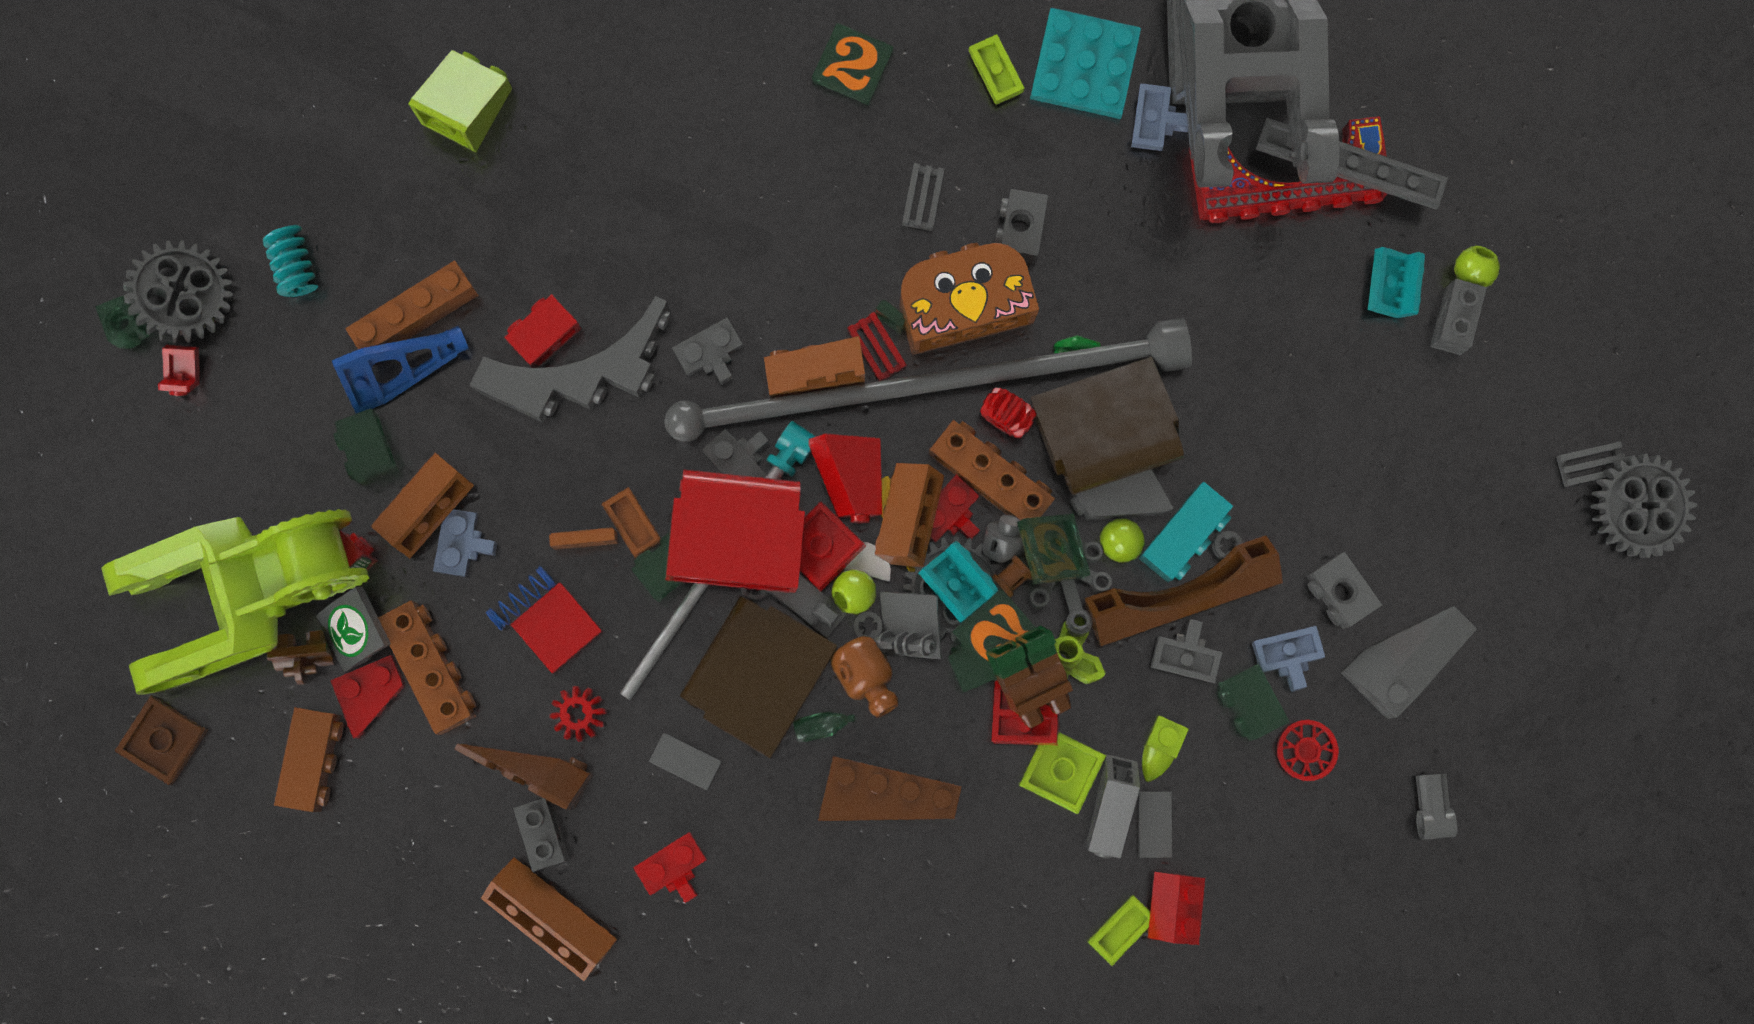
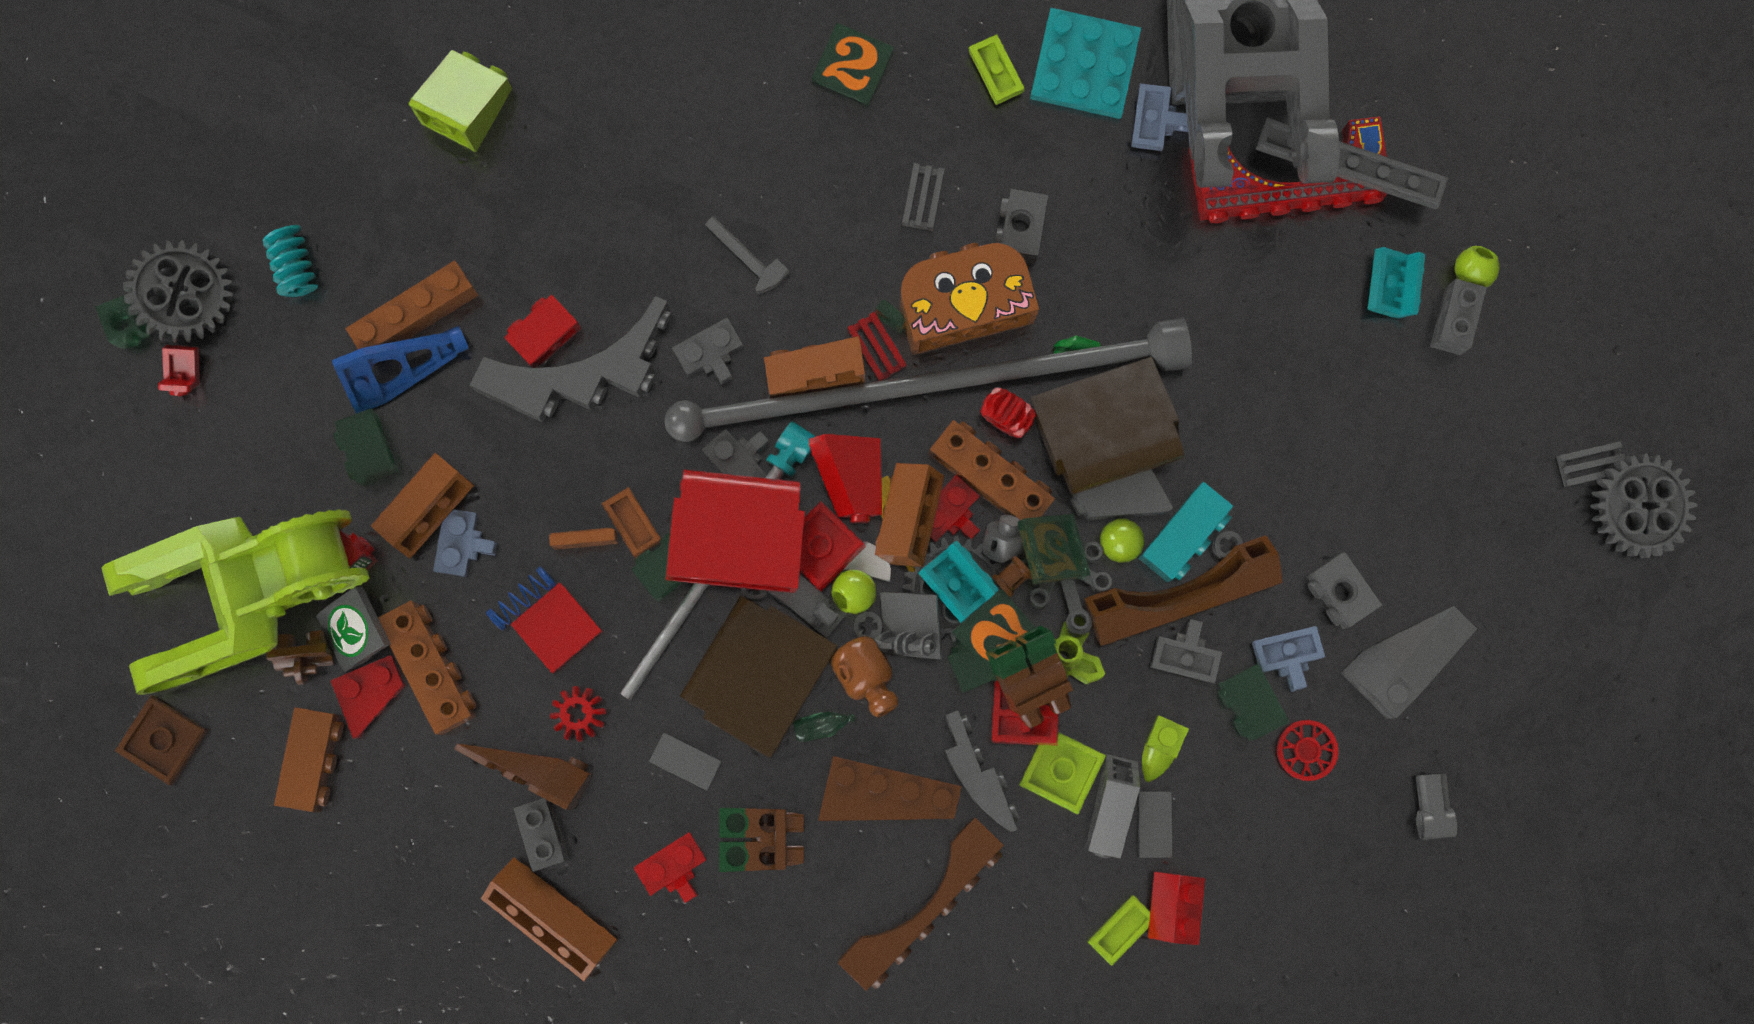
none -> dark grey piece [705,216,790,294]
none -> reddish brown hips [719,807,804,872]
none -> reddish brown arch [837,817,1004,991]
none -> dark grey slope [944,710,1020,832]

